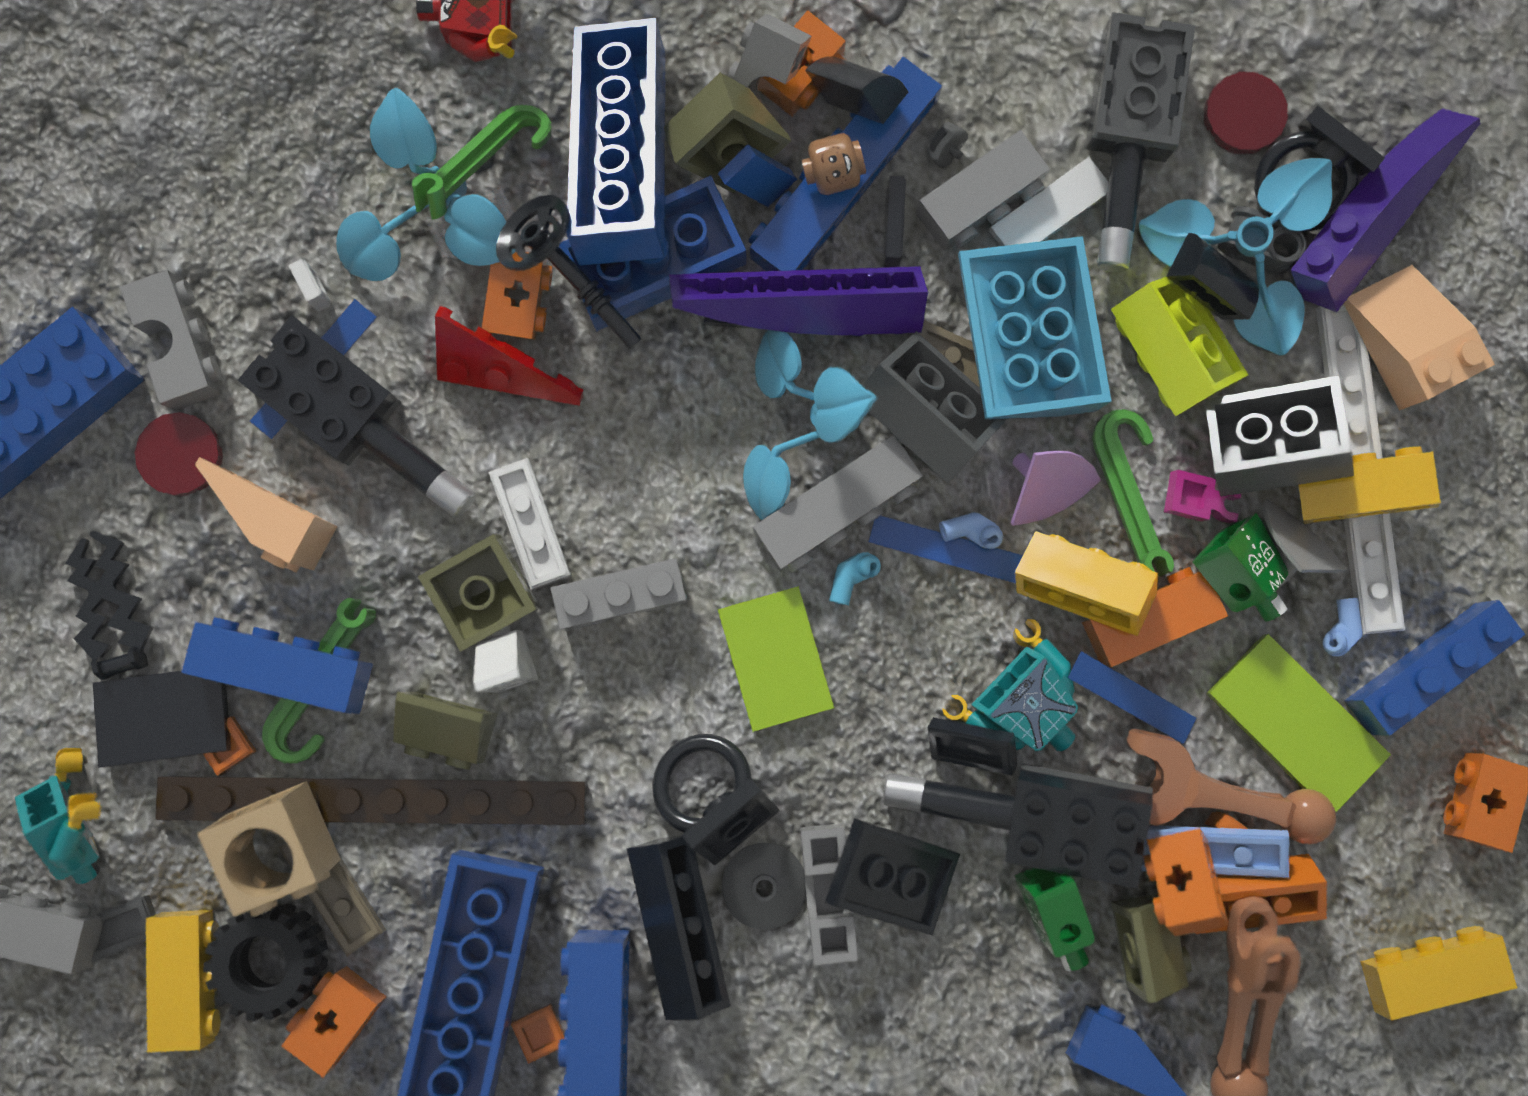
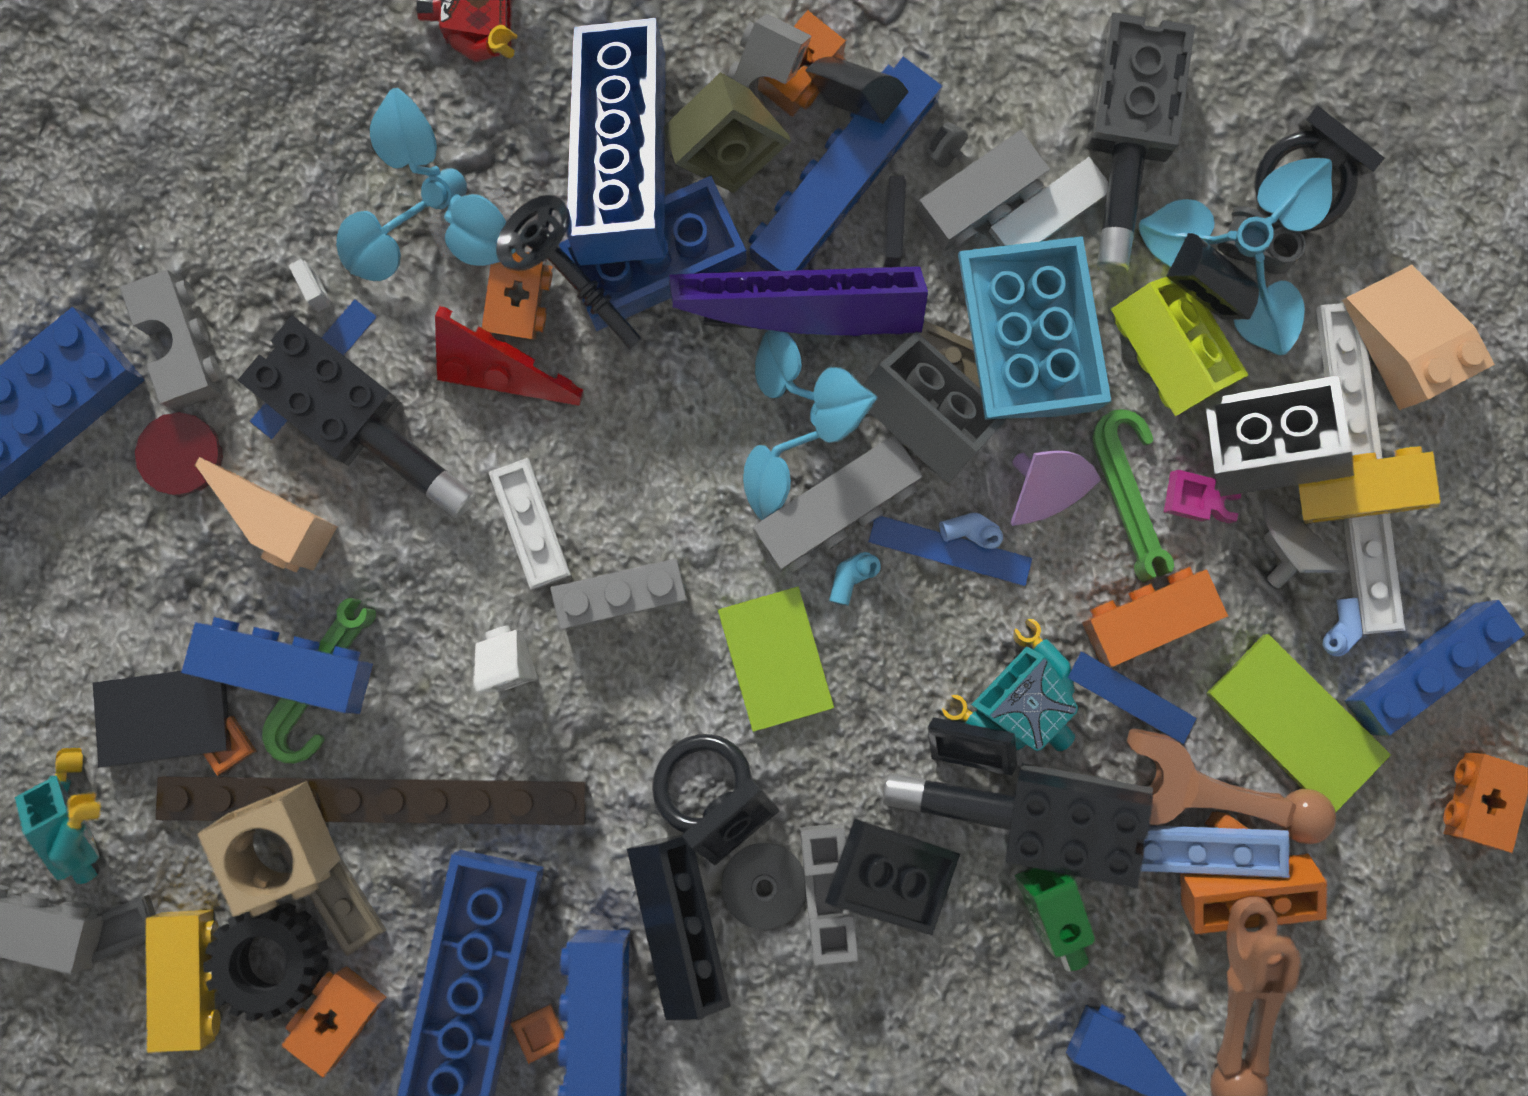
black piece [65,531,154,681] -> none
olive slope [393,691,498,770] -> none
bright green piece [412,105,551,220] -> none
olive slope [418,534,537,652] -> none
blue tile [718,145,798,207] -> none
medium nougat head [801,133,866,195] -> none
yellow brick [1015,531,1158,636] -> none
olive slope [1111,893,1192,1003] -> none
orange brick [1144,828,1229,937] -> none
green torso [1193,513,1288,622] -> none
dark red tile [1204,72,1288,155] -> none
dark purple slope [1291,109,1481,312] -> none
yellow brick [1360,926,1517,1020] -> none

